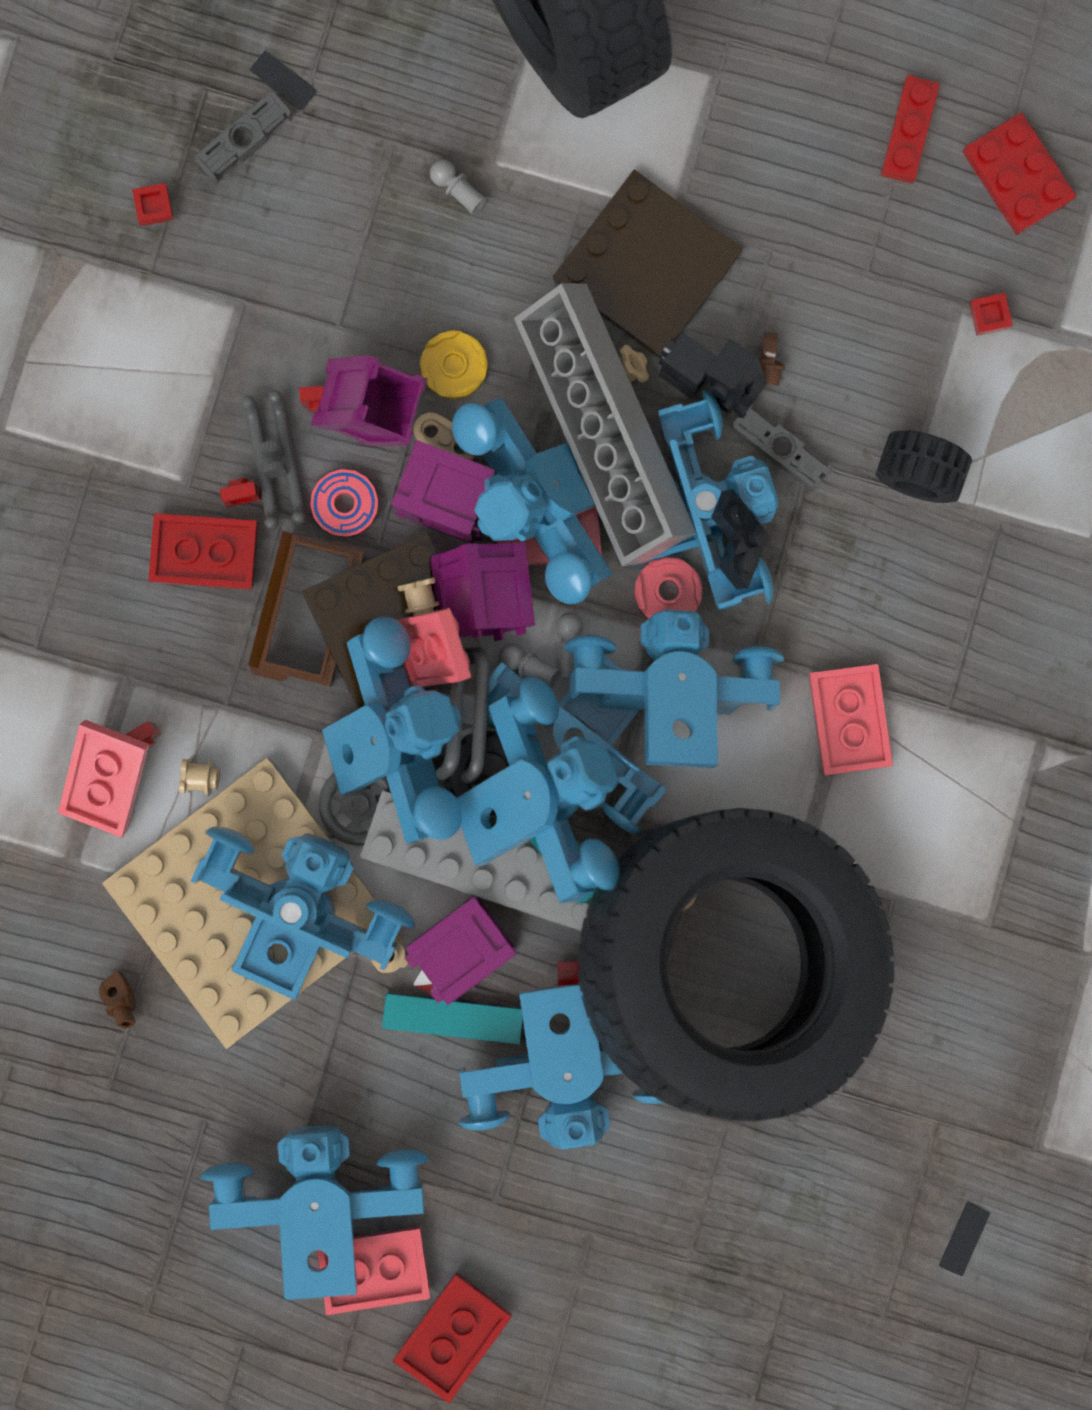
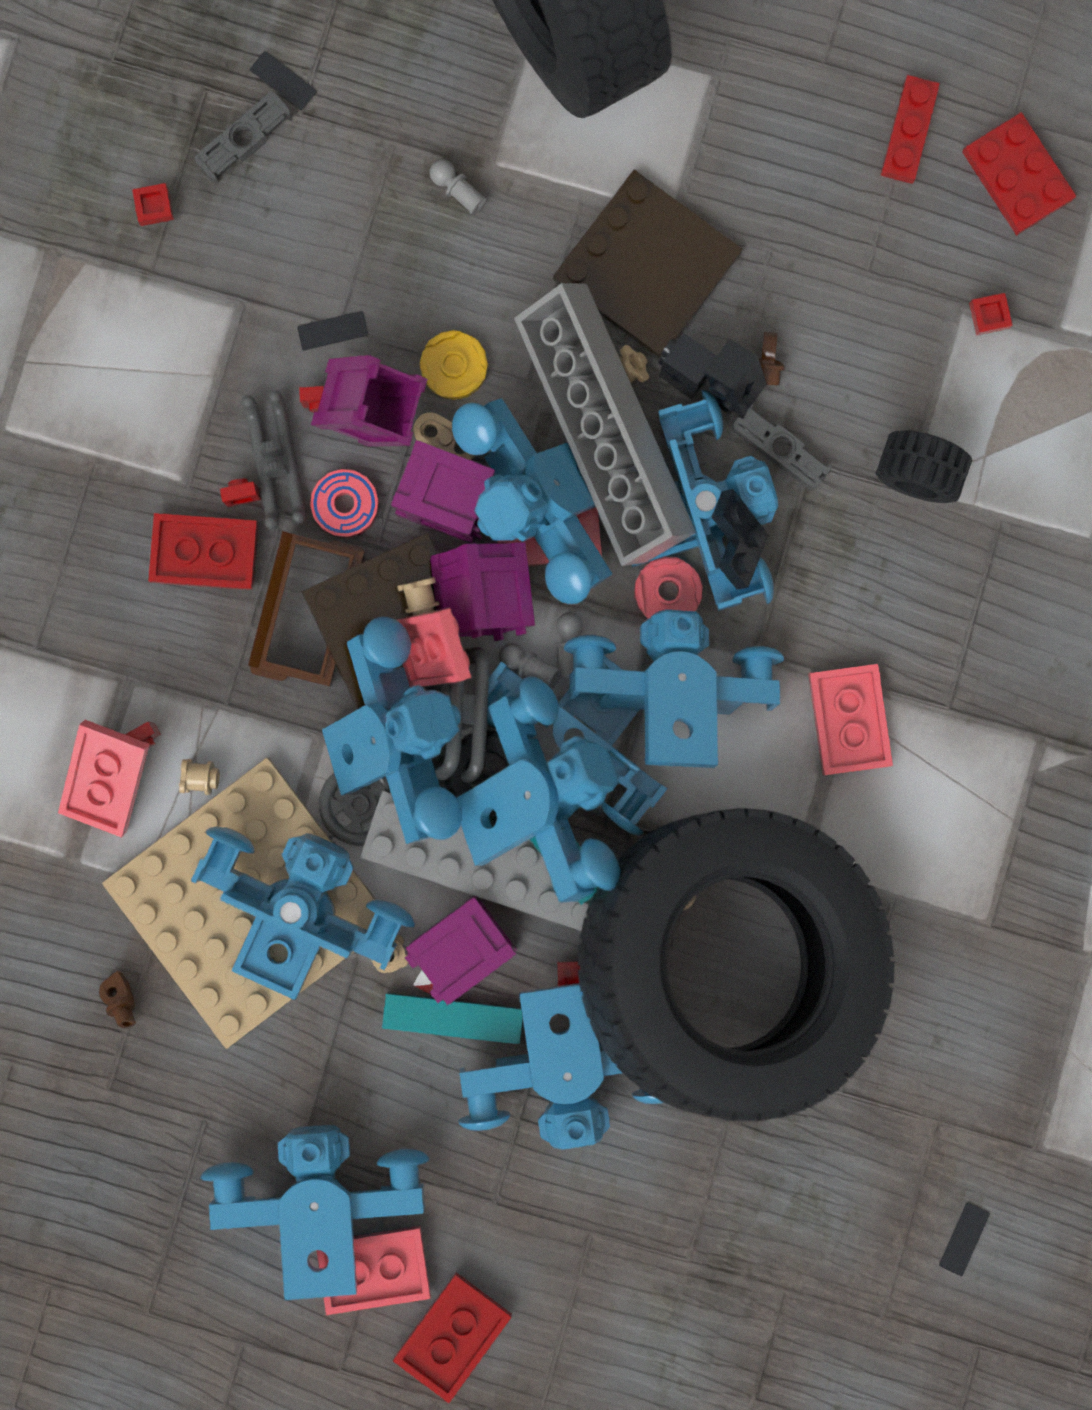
none -> black sticker [297,311,368,351]

